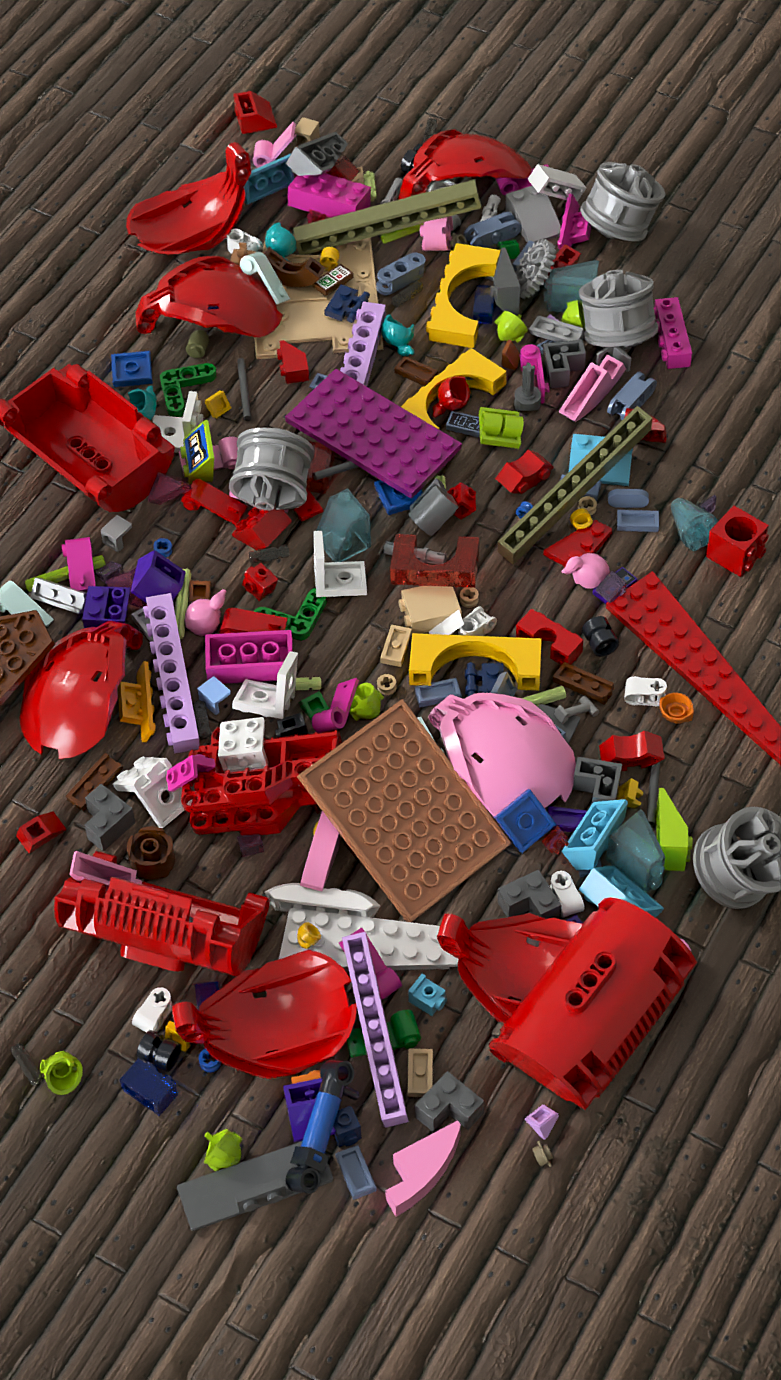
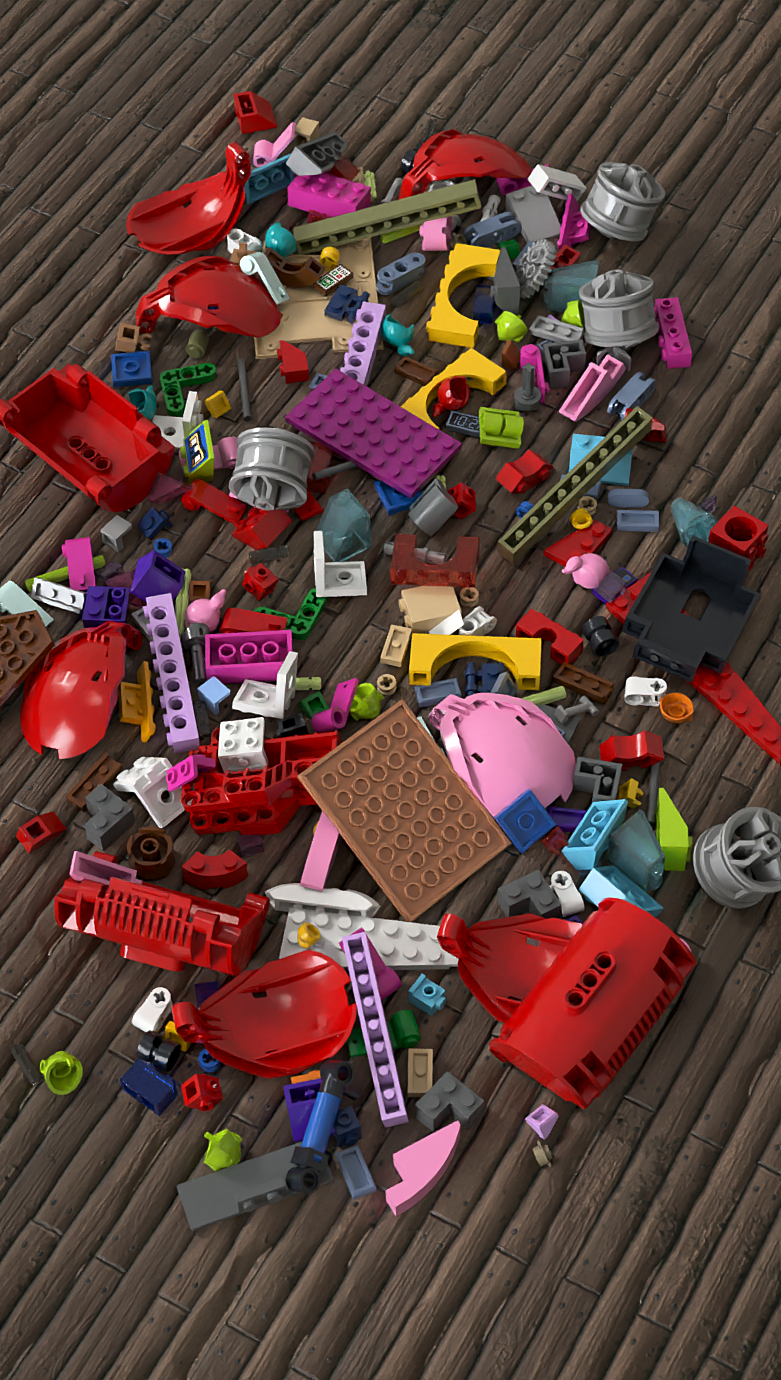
none -> medium nougat brick [115,323,152,353]
none -> dark blue bracket [136,507,173,540]
none -> dark grey piece [181,623,210,684]
none -> red brick [181,850,248,890]
none -> red brick [181,1074,223,1111]
none -> black panel [622,536,761,682]

